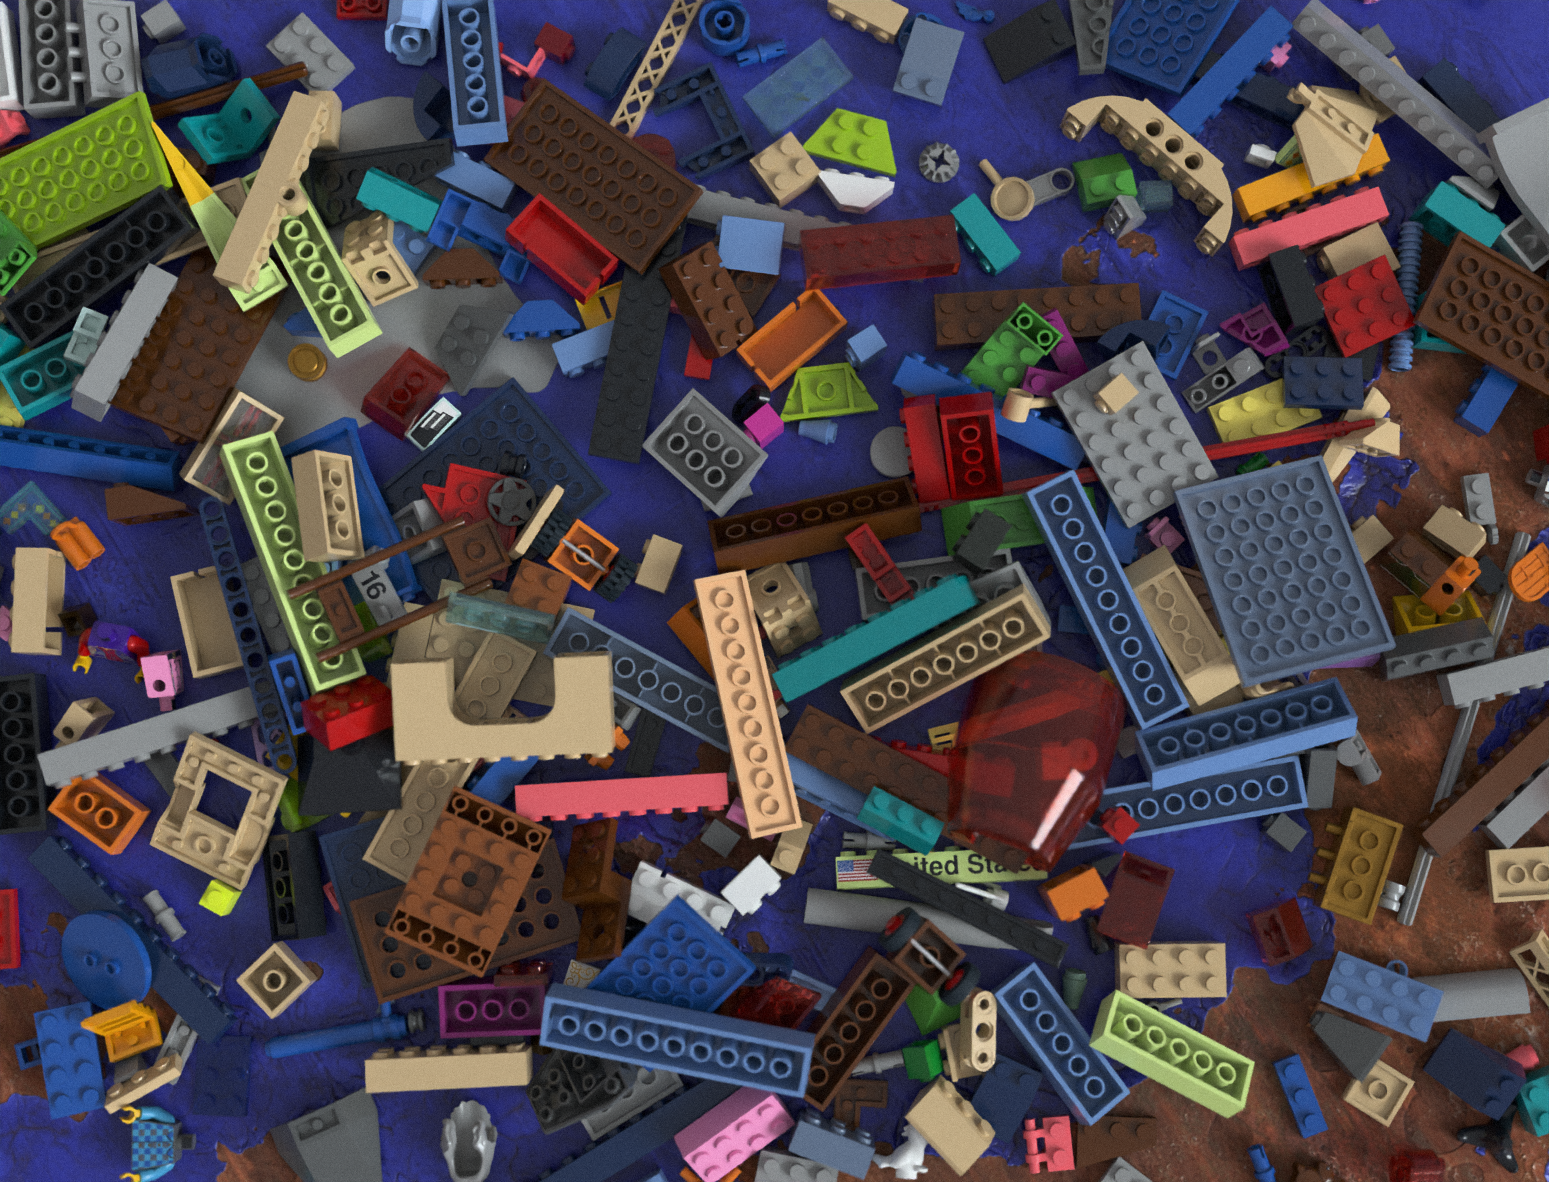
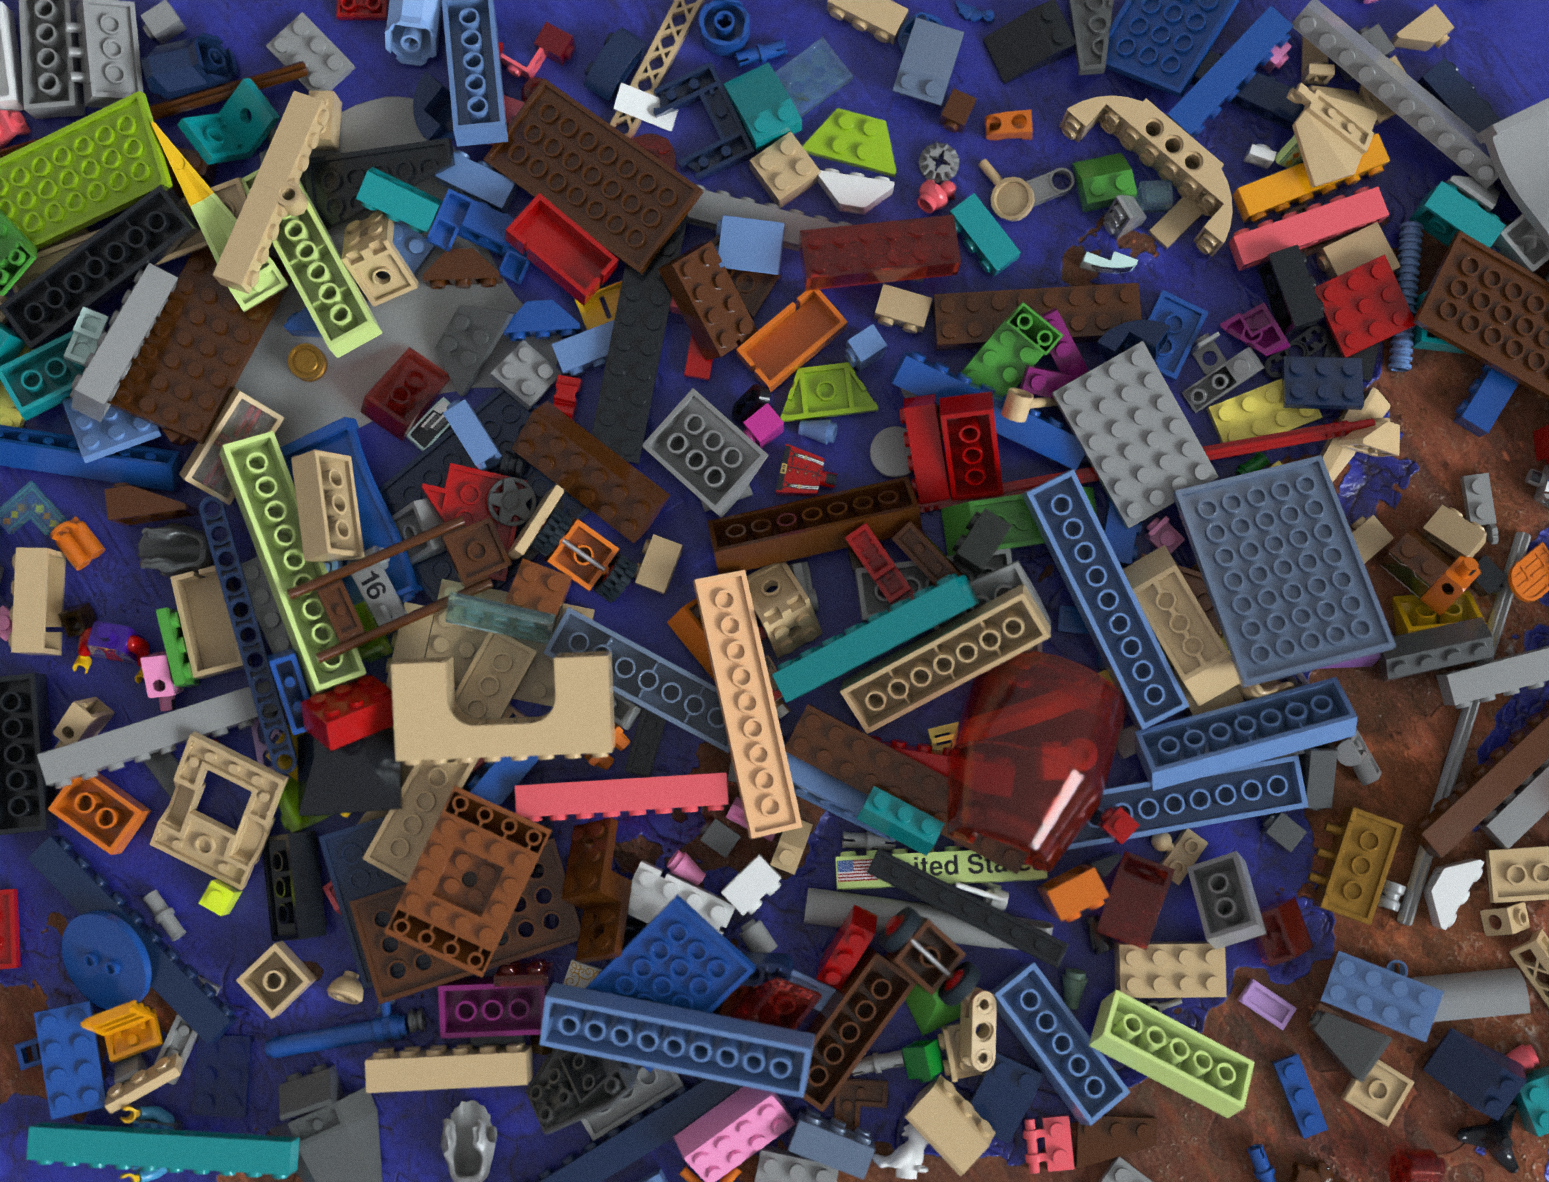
tan brick [1093,373,1139,416] -> none
none -> teal brick [26,1122,300,1179]
none -> medium blue plate [62,397,161,463]
none -> dark grey hair [138,523,214,577]
none -> bright green plate [156,607,200,688]
none -> dark grey slope [279,1063,344,1121]
none -> tan brick [327,971,363,1004]
none -> medium blue brick [443,399,503,471]
none -> light grey plate [489,340,562,410]
none -> reddish brown brick [511,401,670,543]
none -> red leg [553,374,584,421]
none -> white sticker [613,83,678,132]
none -> bright pink cone [666,850,706,886]
none -> teal slope [723,62,802,152]
none -> light grey brick [739,918,778,953]
none -> red torso [776,444,837,497]
none -> red brick [816,904,878,990]
none -> tan brick [874,284,933,334]
none -> reddish brown plate [892,520,964,587]
none -> coral animal [917,179,956,213]
none -> reddish brown brick [939,88,977,133]
none -> orange leg [984,110,1033,140]
none -> light aqua slope [1080,251,1138,273]
none -> tan tile [1149,197,1202,249]
none -> tan plate [1151,828,1208,885]
none -> light grey brick [1187,851,1266,949]
none -> lavender tile [1237,978,1297,1030]
none -> tan bracket [1301,36,1335,85]
none -> tan slope [1390,4,1454,51]
none -> white slope [1423,858,1485,930]
none -> tan bracket [1480,902,1530,936]

